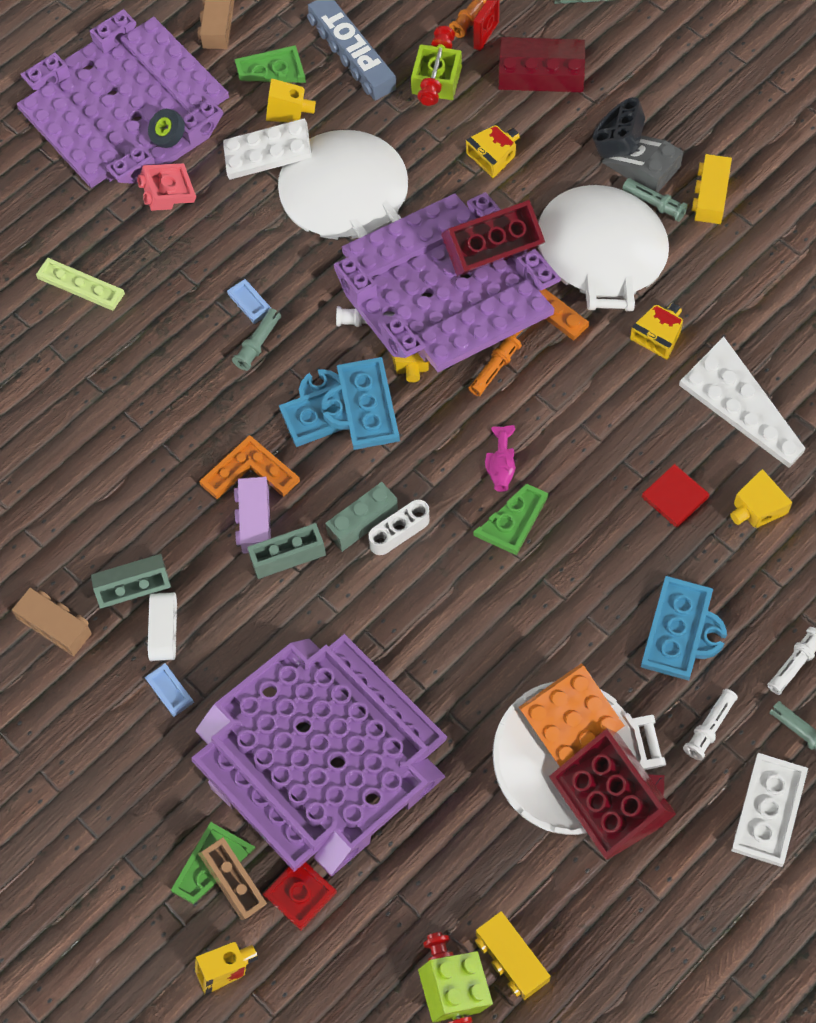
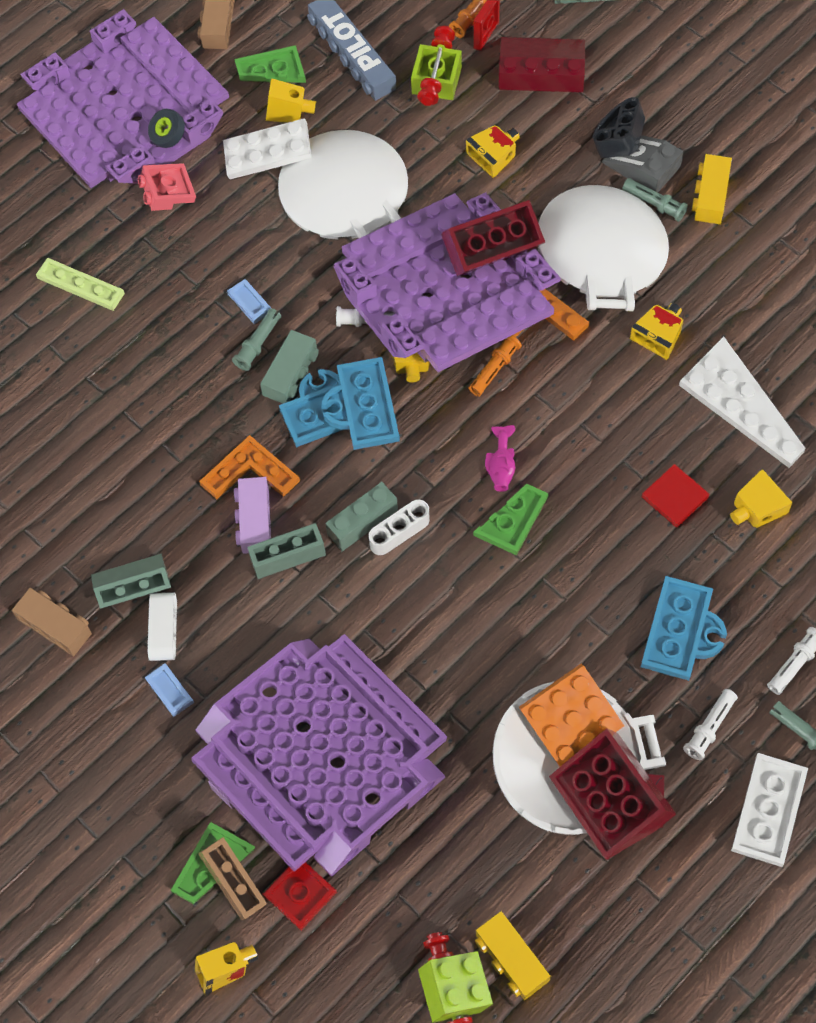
none -> sand green brick [260,330,319,404]

